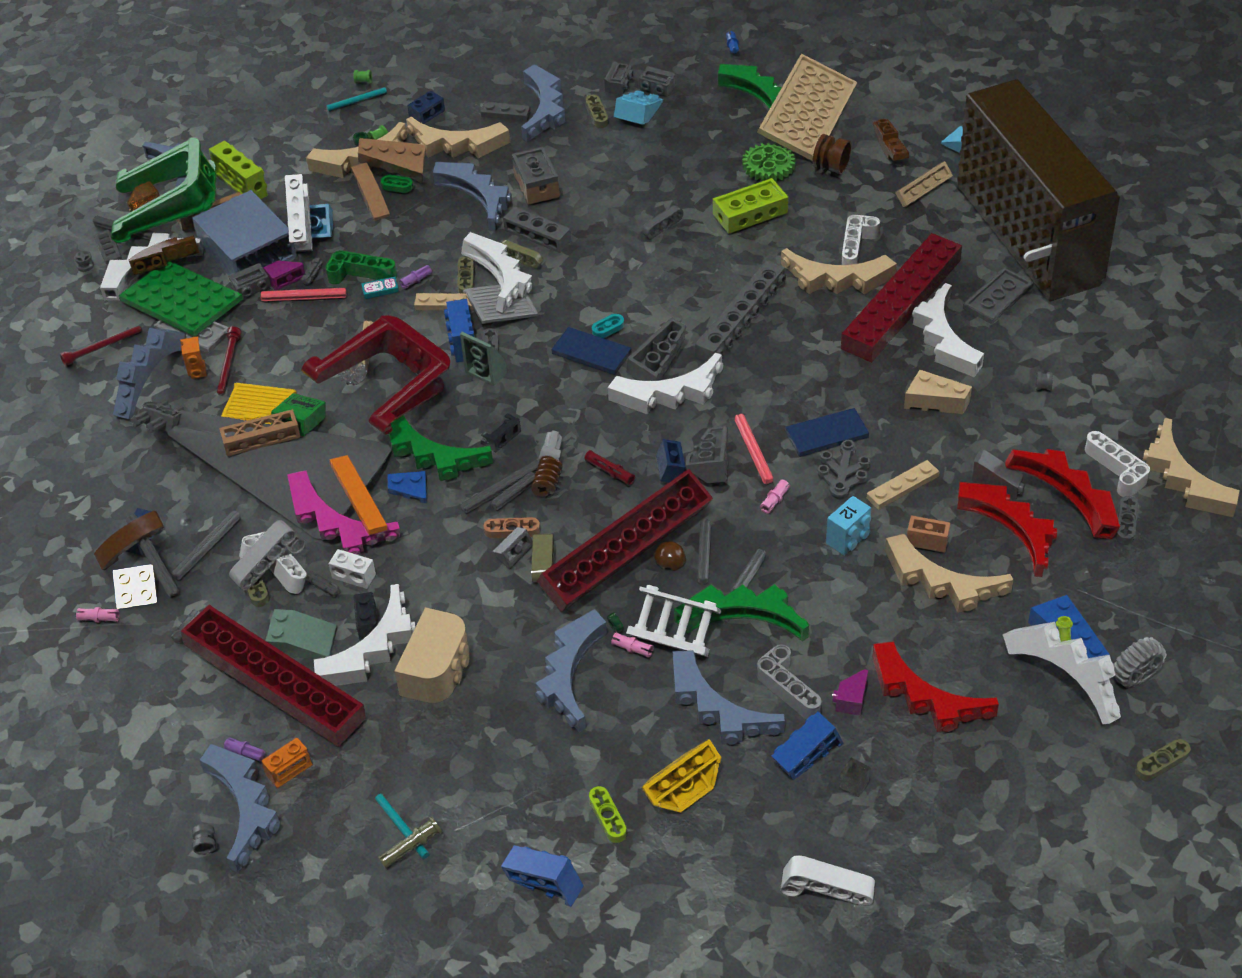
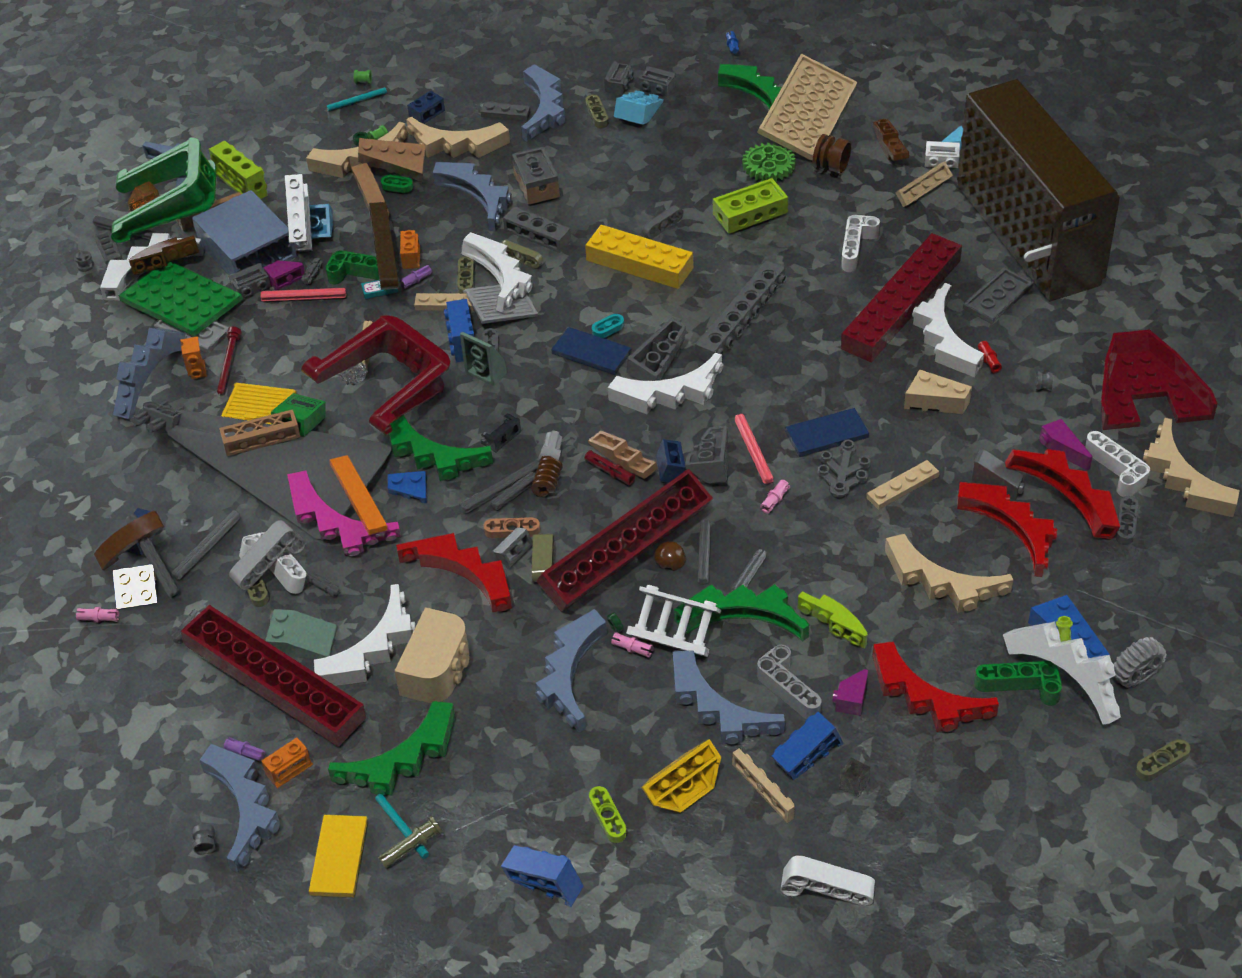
dark red piece [60,326,142,367] -> none
white brick [329,549,376,589] -> none
black brick [353,592,378,640] -> none
tan arch [781,248,897,294] -> none
medium azure brick [826,496,871,555] -> none
nougat brick [907,515,950,552] -> none
none -> yellow tile [309,815,368,897]
none -> green arch [328,701,455,796]
none -> dark brown beam [369,202,399,290]
none -> red arch [396,533,512,613]
none -> orange window [400,230,420,269]
none -> yellow brick [585,225,694,289]
none -> medium nougat slope [588,431,658,479]
none -> tan plate [732,748,795,823]
none -> lime slope [797,591,868,649]
none -> white window [925,141,960,168]
none -> green beam [974,661,1062,706]
none -> red pin [978,341,1002,373]
none -> magenta slope [1039,419,1093,470]
none -> dark red piece [1101,329,1218,430]

